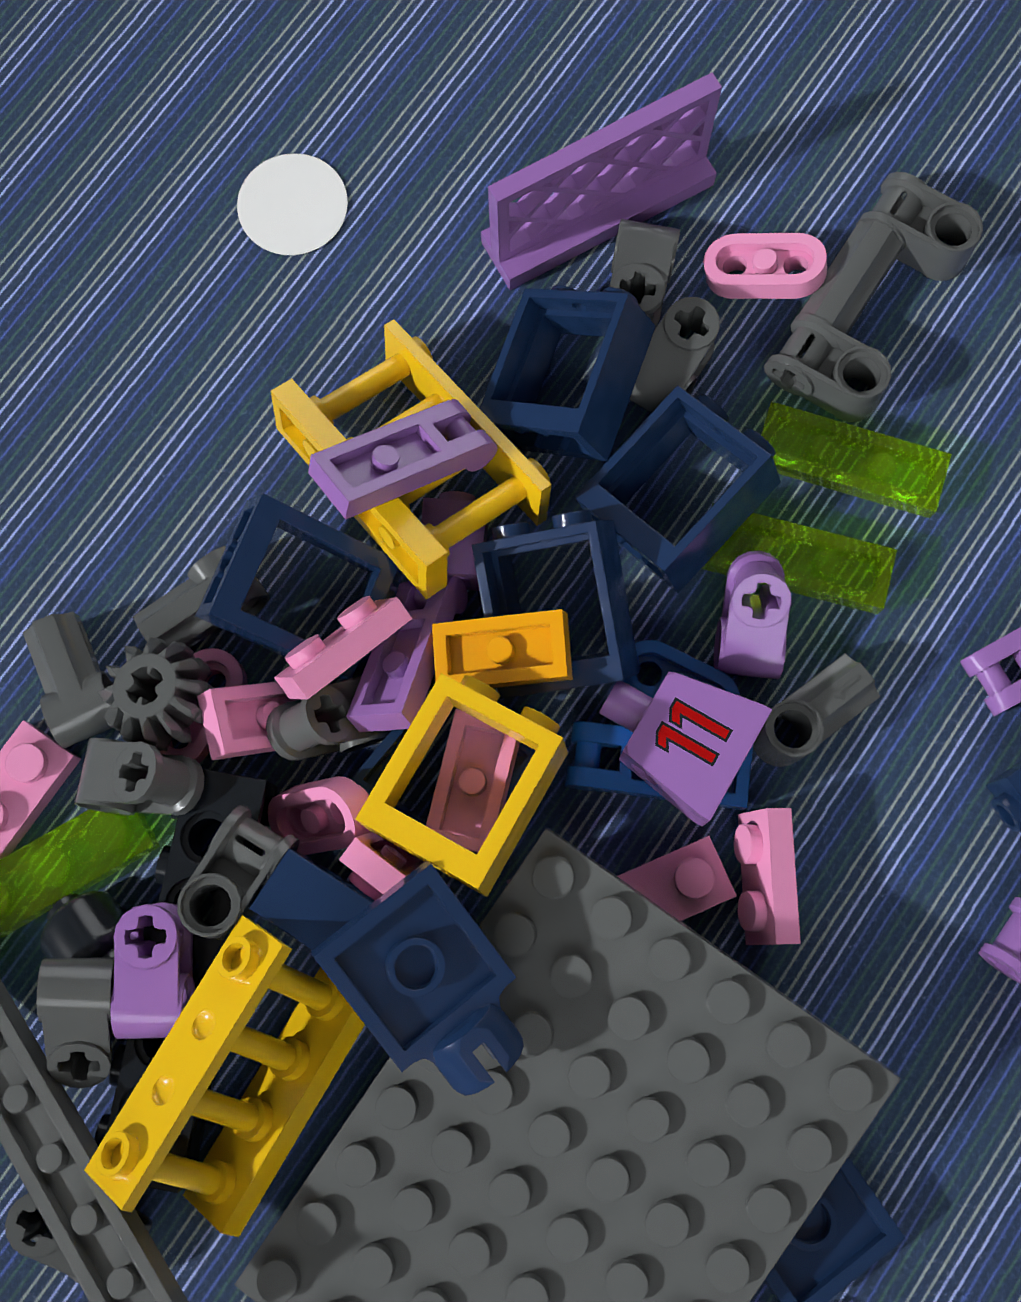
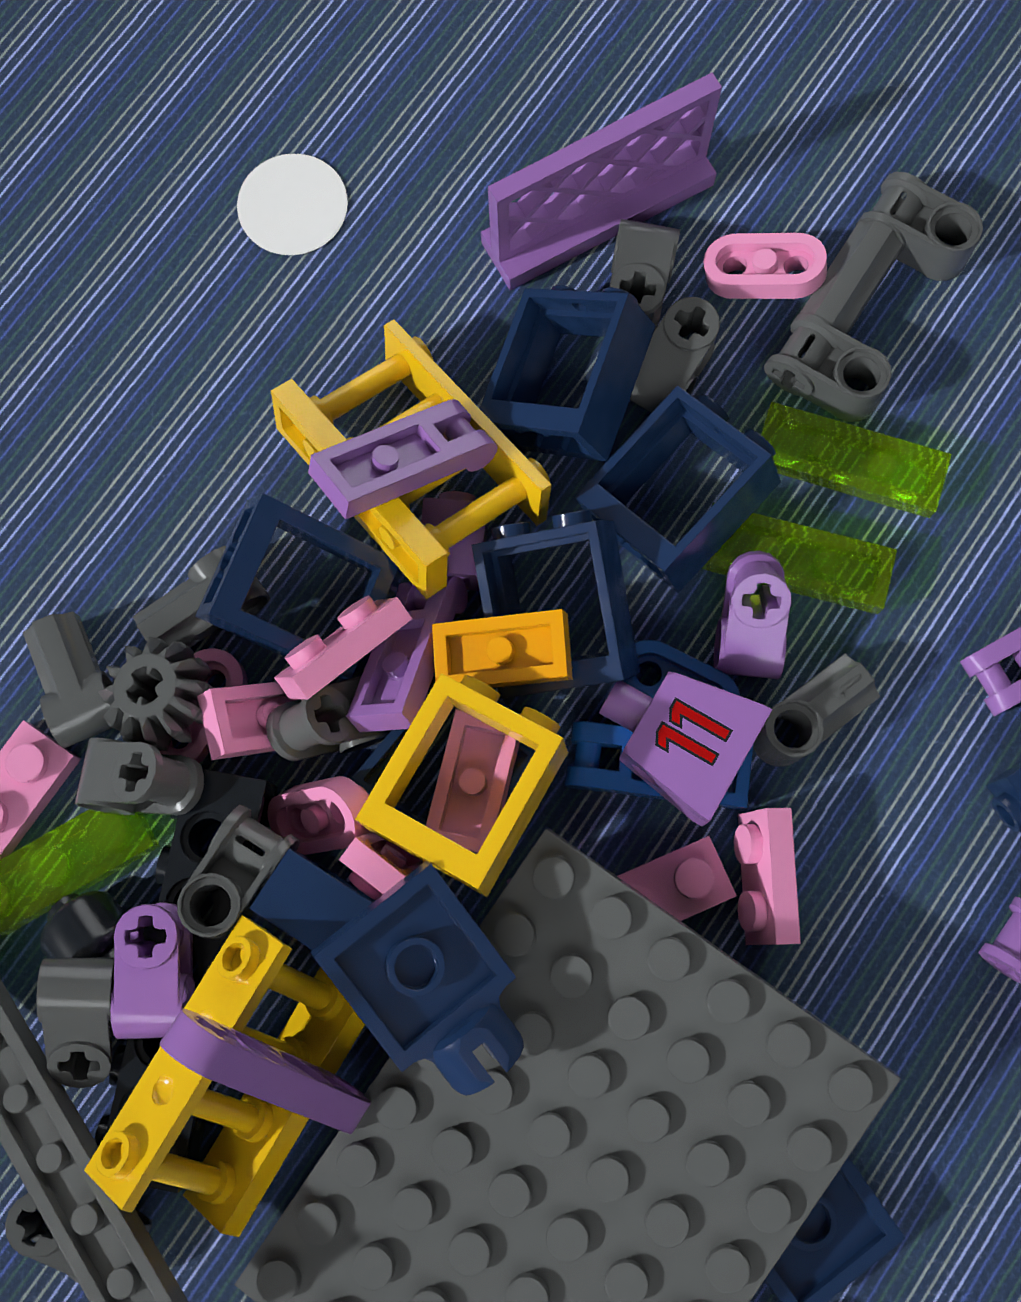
none -> medium lavender beam [160,1009,372,1134]

